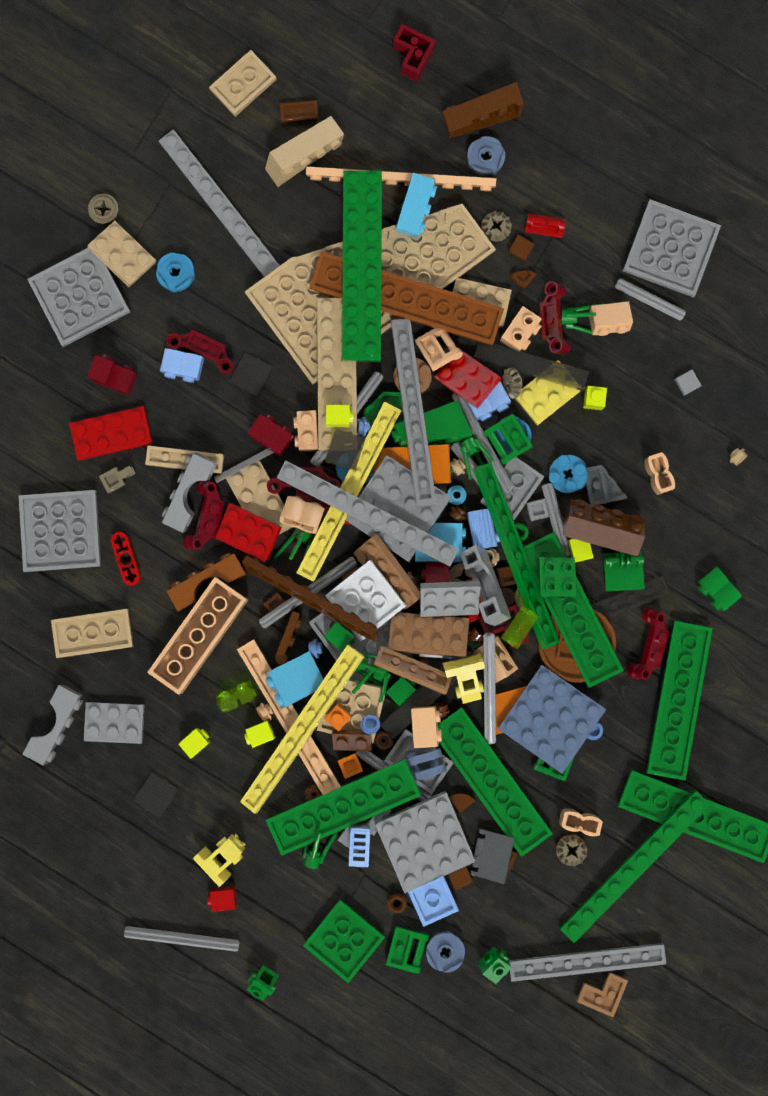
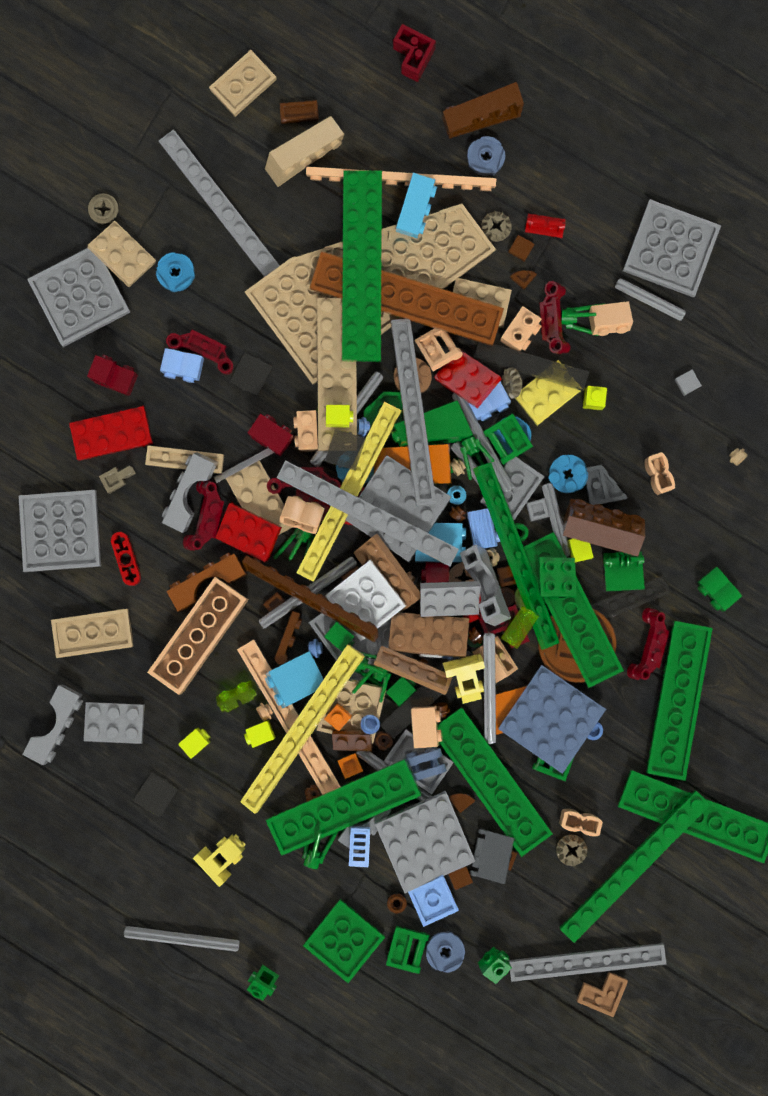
red brick [207,887,237,912] -> none

